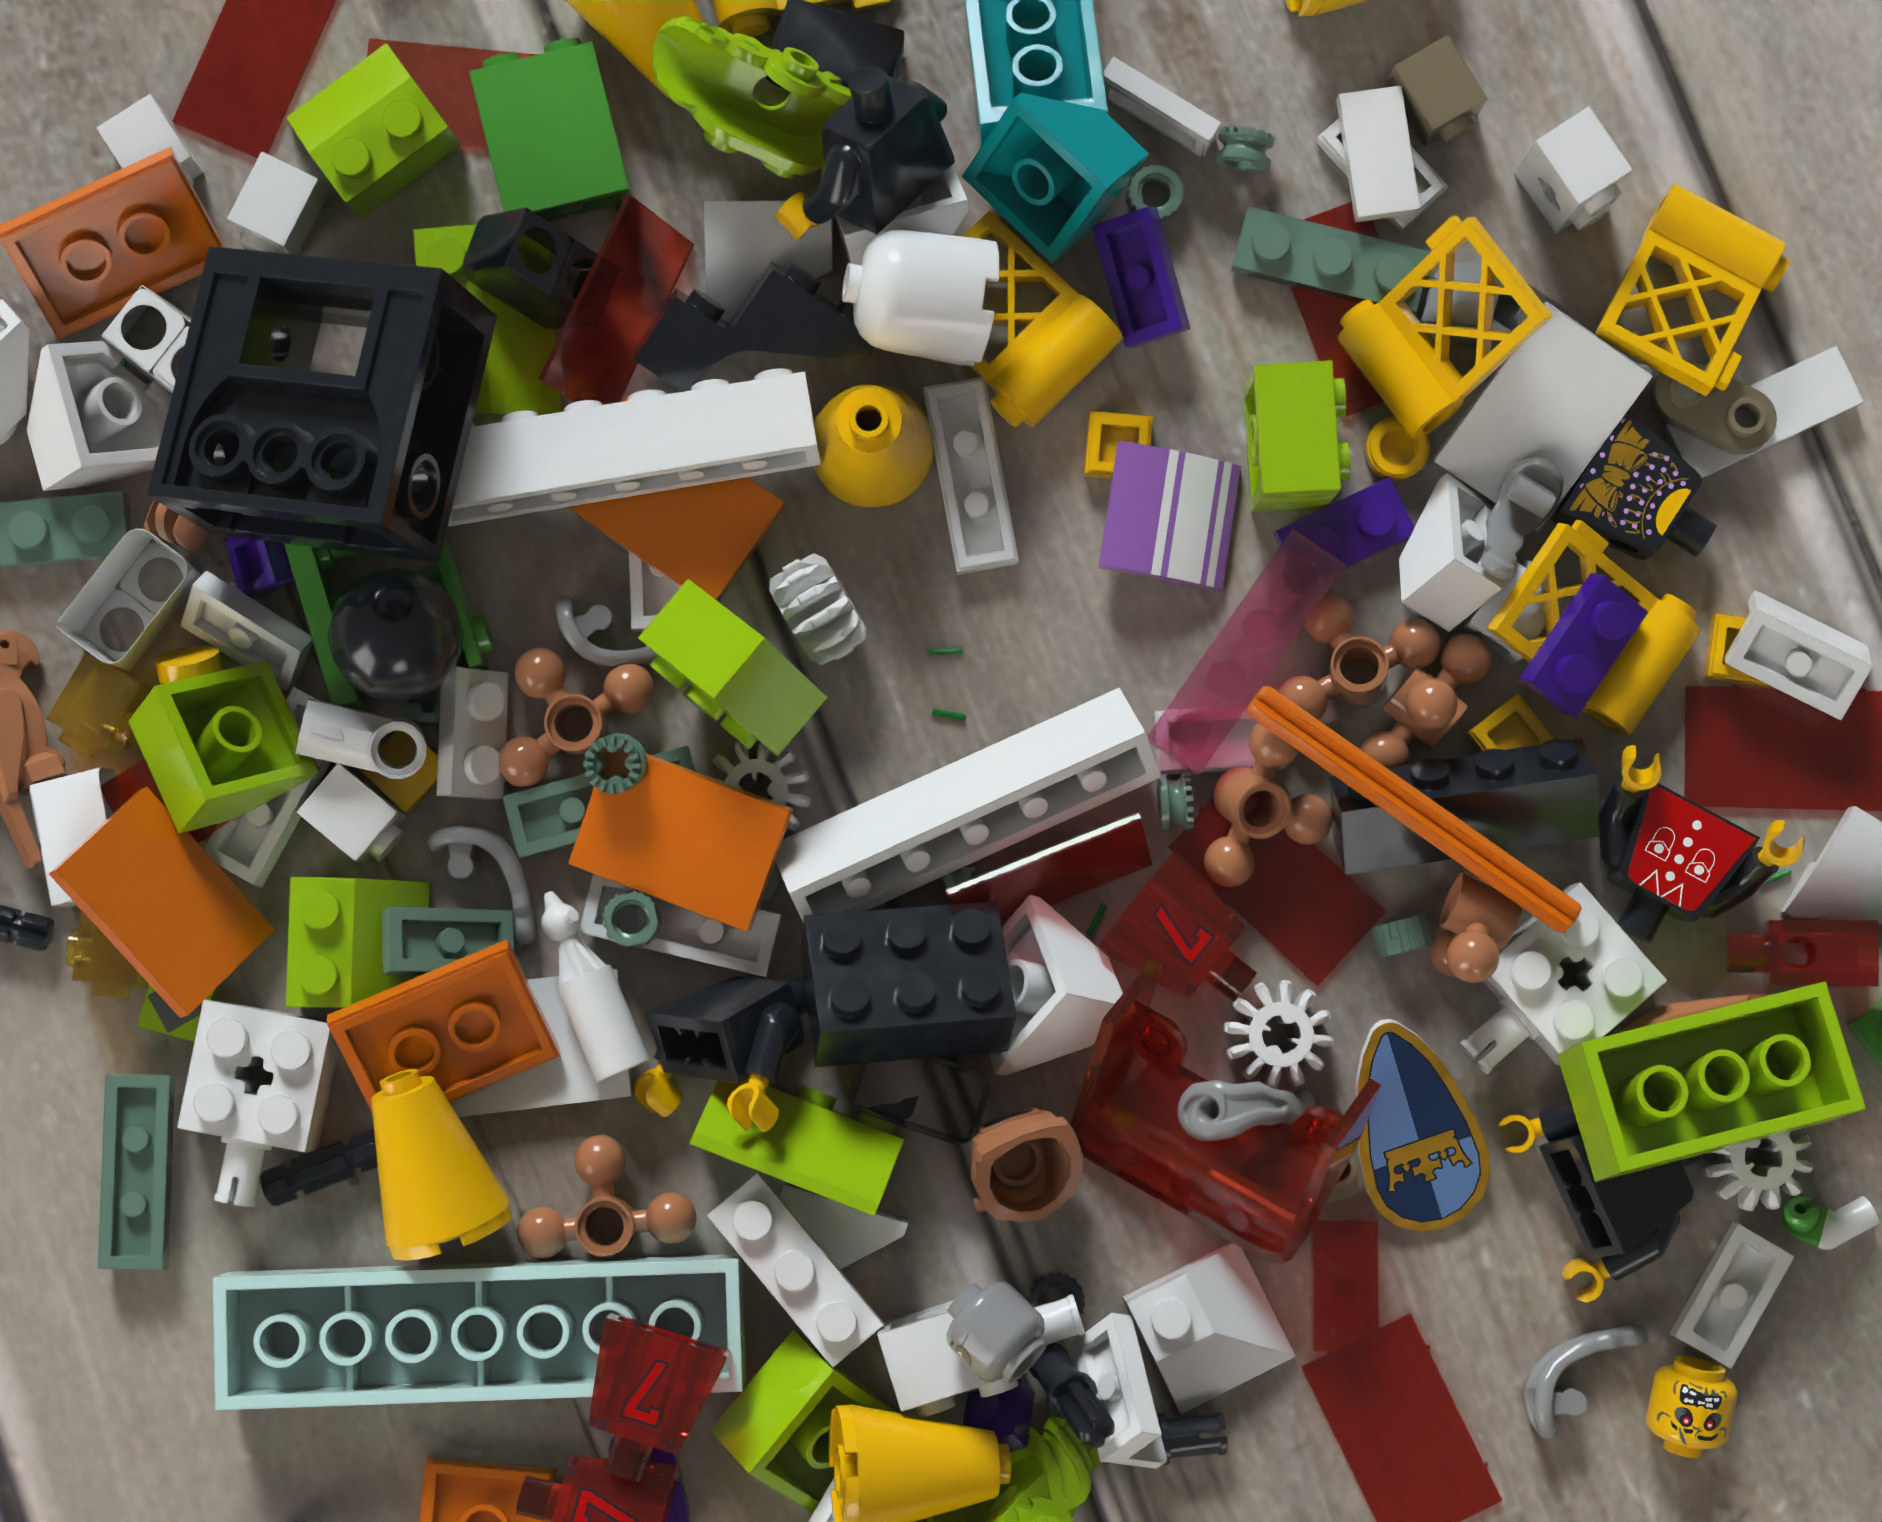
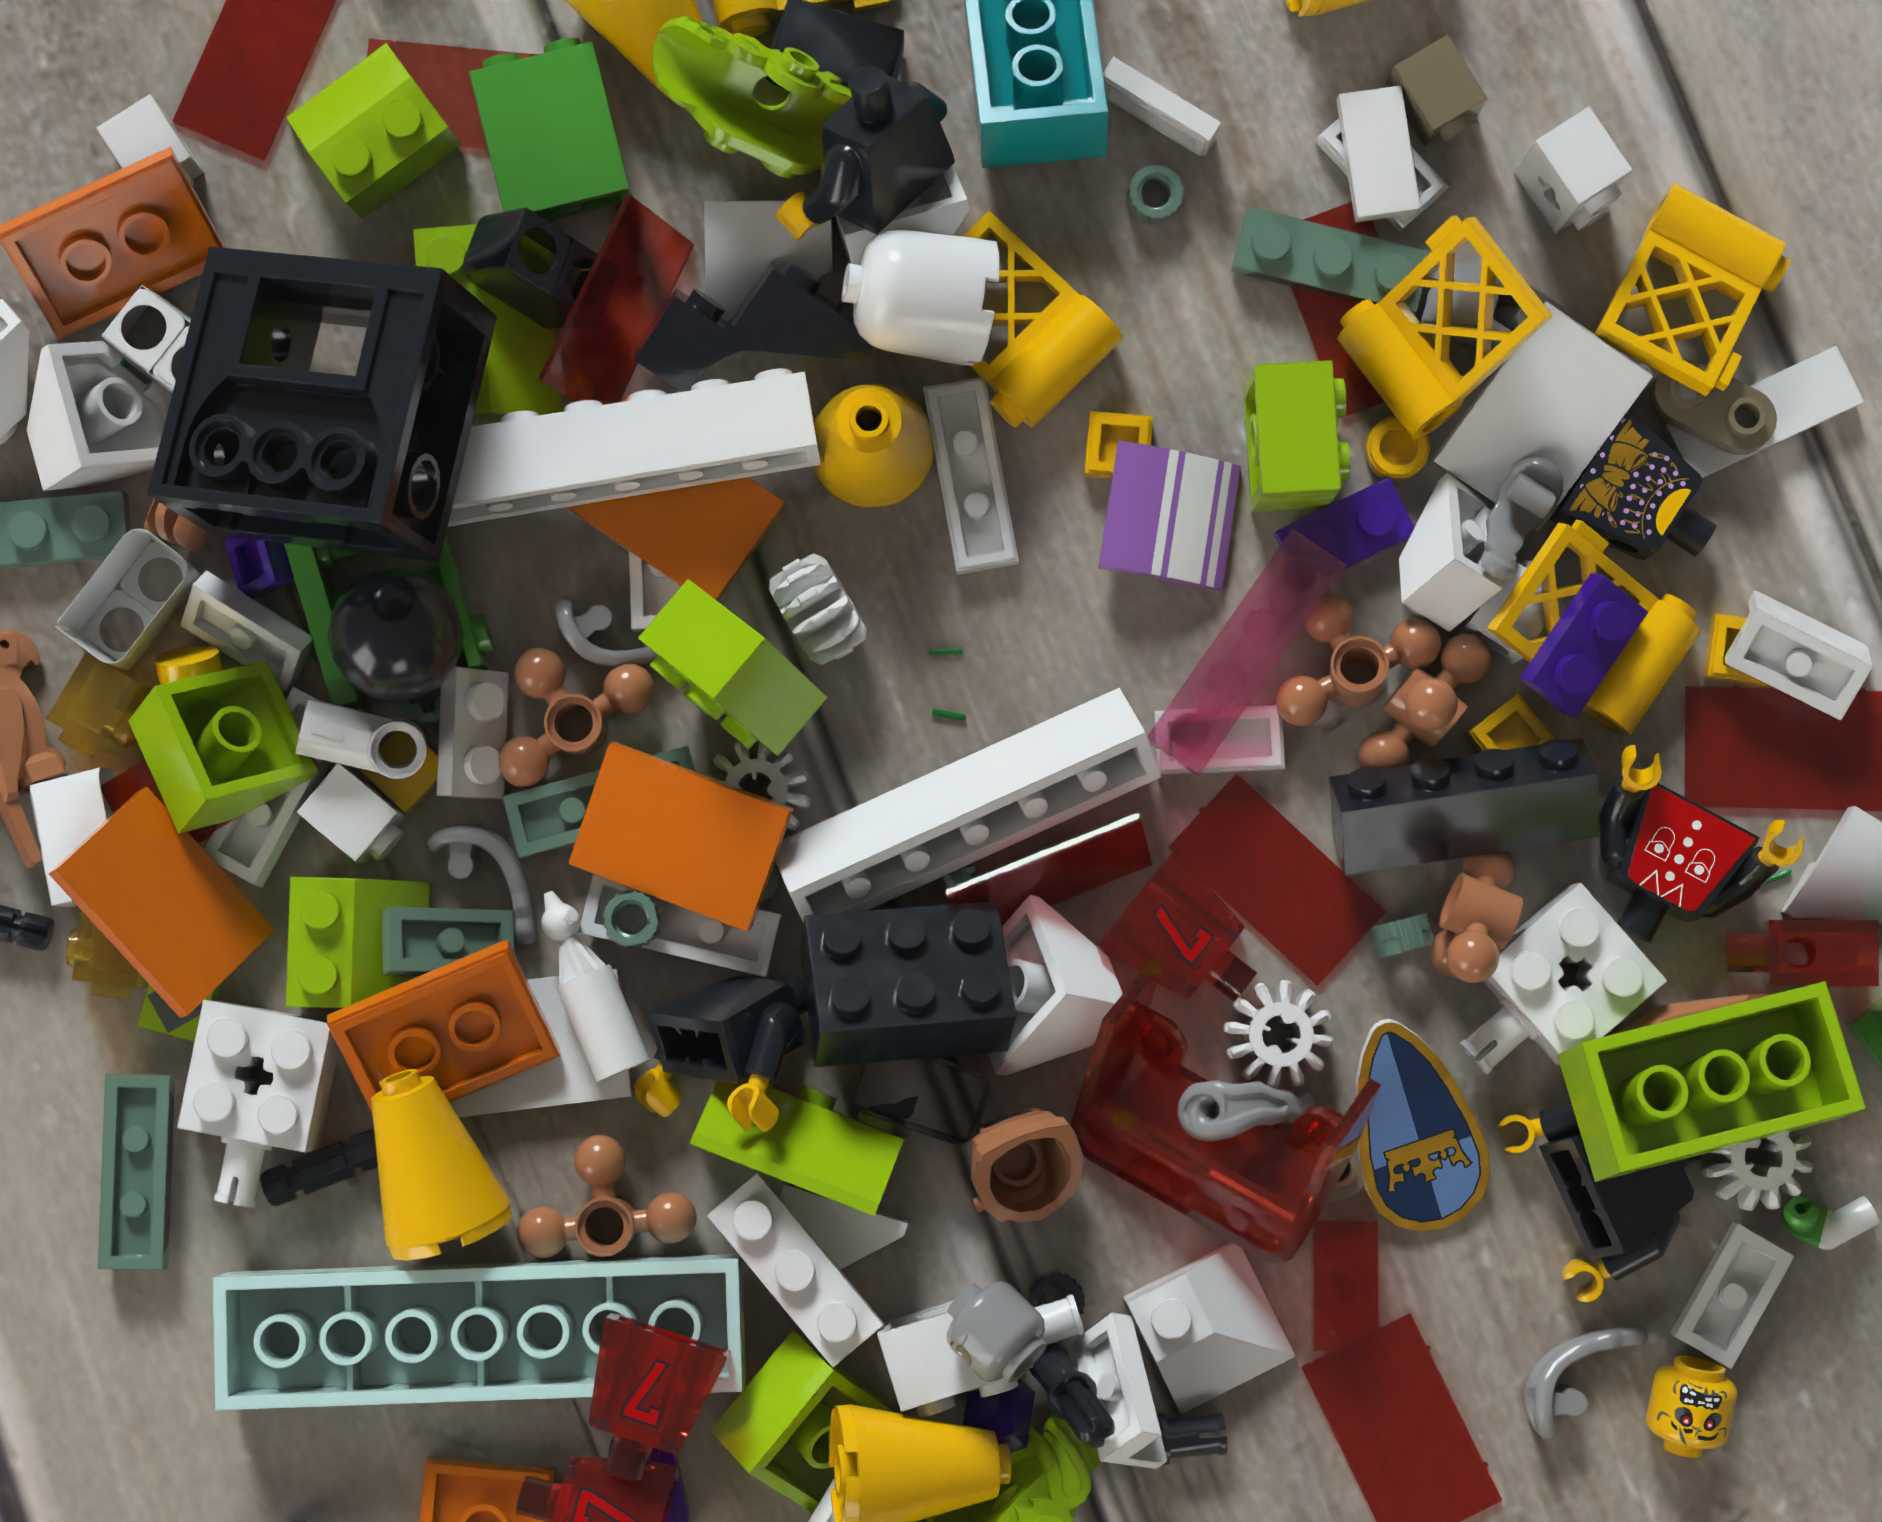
white brick [227,151,329,255] -> none
sand green bush [583,733,648,794] -> none
teal slope [961,93,1149,263] -> none
green piece [1086,903,1107,935] -> none
dark purple plate [1092,206,1191,348] -> none
sand green bush [1157,772,1194,832] -> none
nougat piece [1204,723,1333,887] -> none
sand green bush [1214,126,1275,173] -> none
orange axle [1247,686,1582,933] -> none

